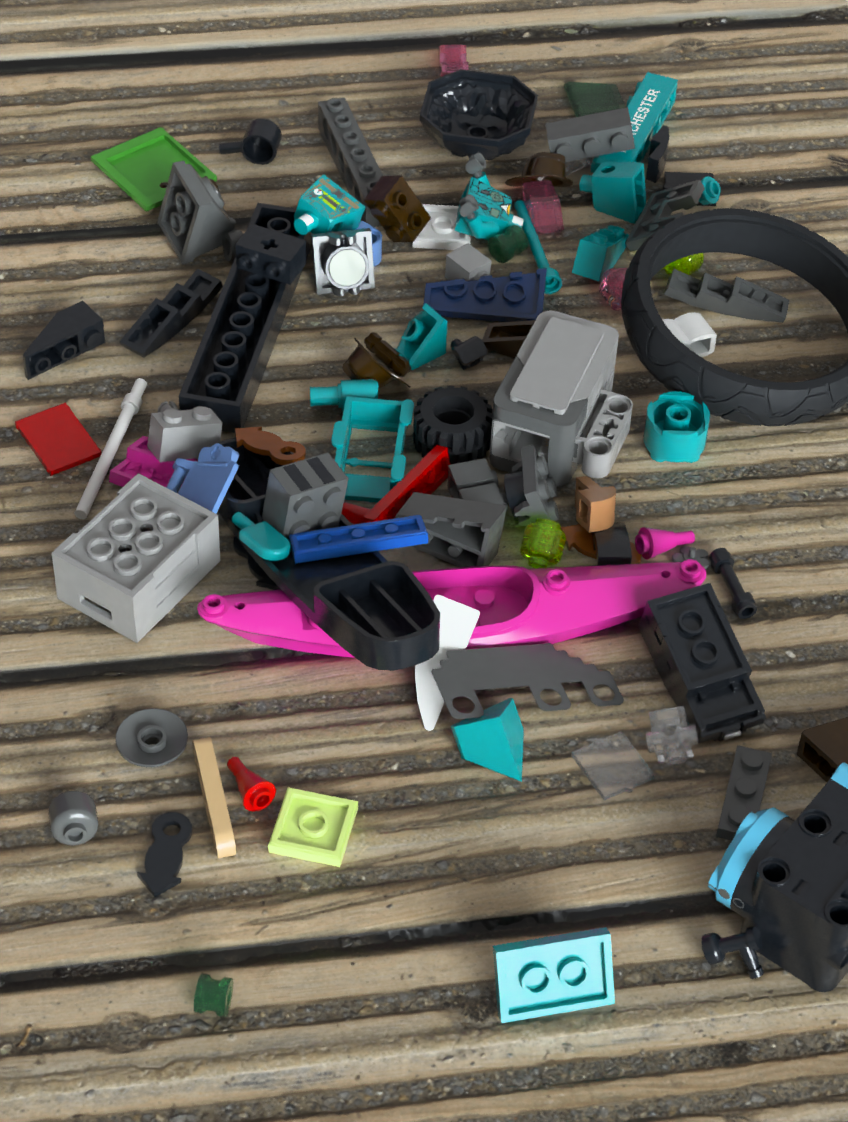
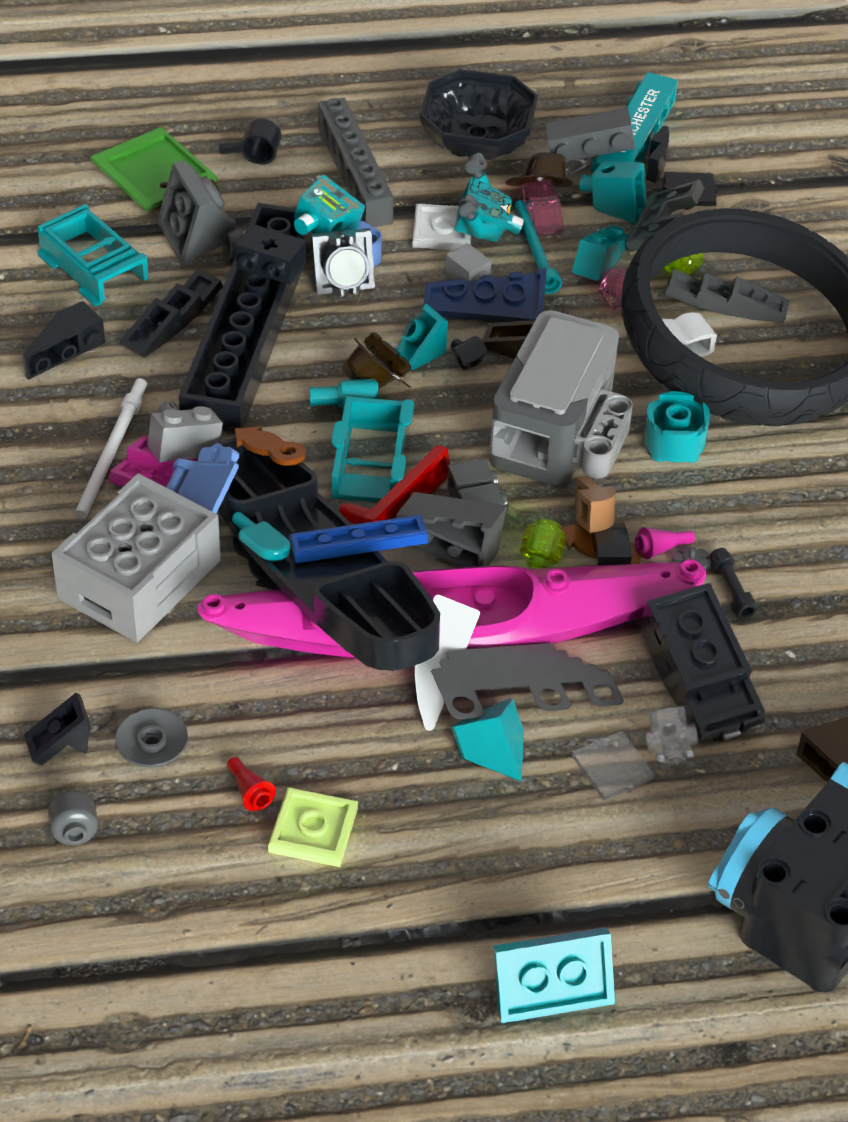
red piece [15,402,102,476] -> none
black brick [137,812,192,898] -> none
tan beam [192,737,236,858] -> none
clear green wheel [194,973,234,1018] -> none
dark grey brick [262,453,349,540] -> none
dark brown brick [364,175,431,242] -> none
black tyre [413,386,493,464] -> none
clear pink slope [438,45,469,77] -> none
clear green wheel [488,225,529,263] -> none
dark grey piece [504,444,559,537] -> none
clear green piece [564,82,626,117] -> none
teal plate [699,176,721,205] -> none
black piece [702,926,764,979] -> none
dark grey plate [716,745,772,840] -> none
none -> black slope [24,693,90,766]
none -> teal piece [37,204,149,306]

